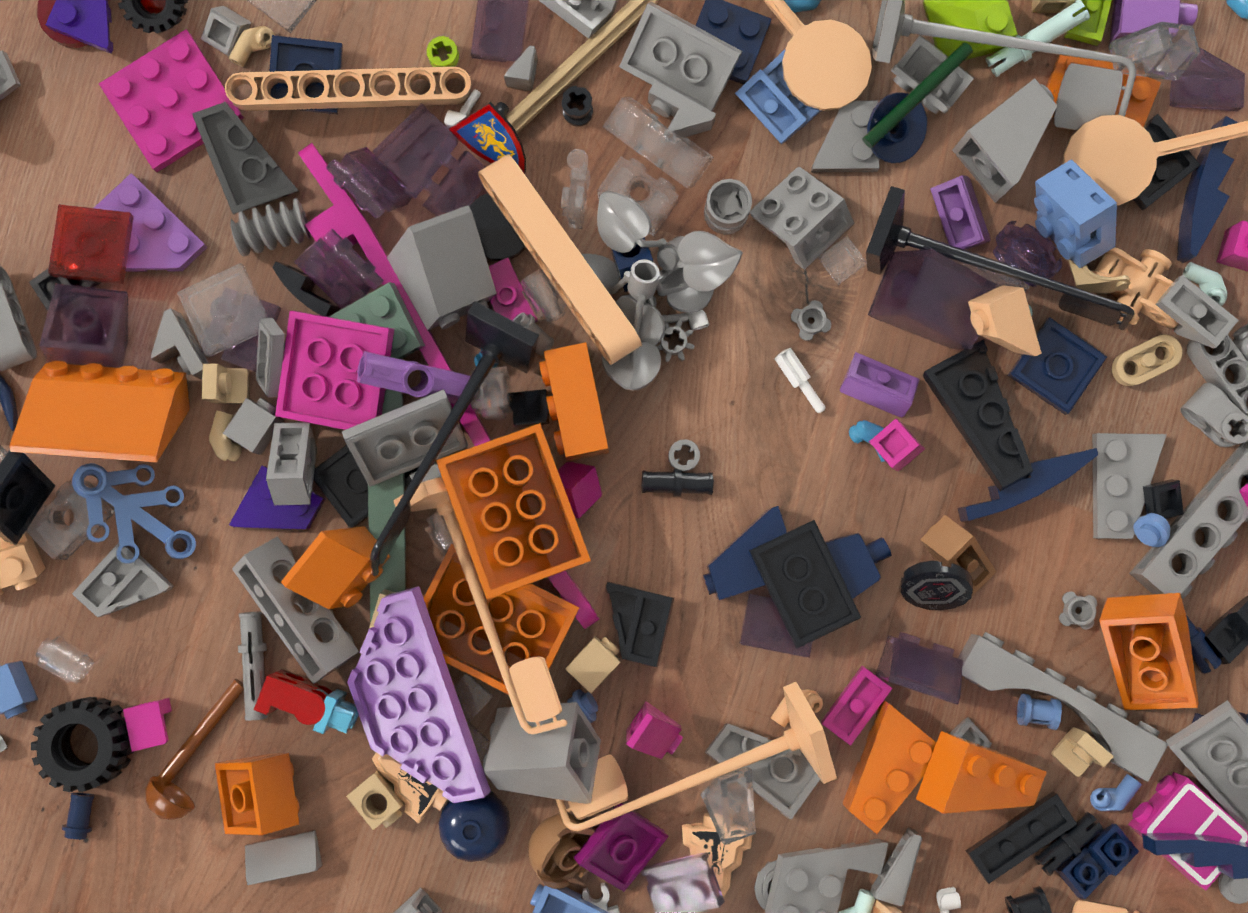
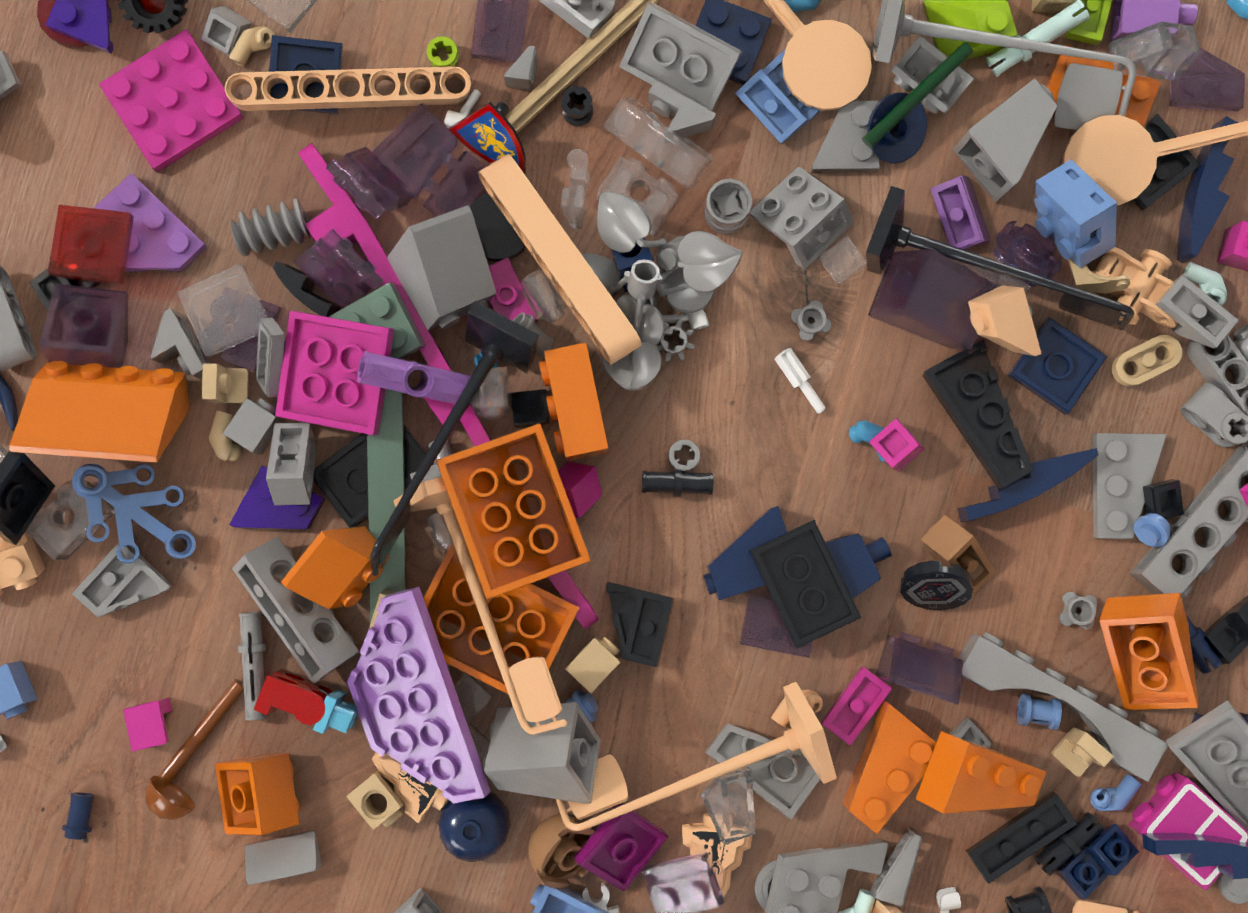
black tyre [31,697,134,792] -> none
clear brick [35,635,94,685] -> none
dark grey wing [192,102,299,215] -> none
light grey tile [342,390,469,487] -> none
dark pink slope [626,701,683,759] -> none
medium lavender slope [840,352,920,418] -> none

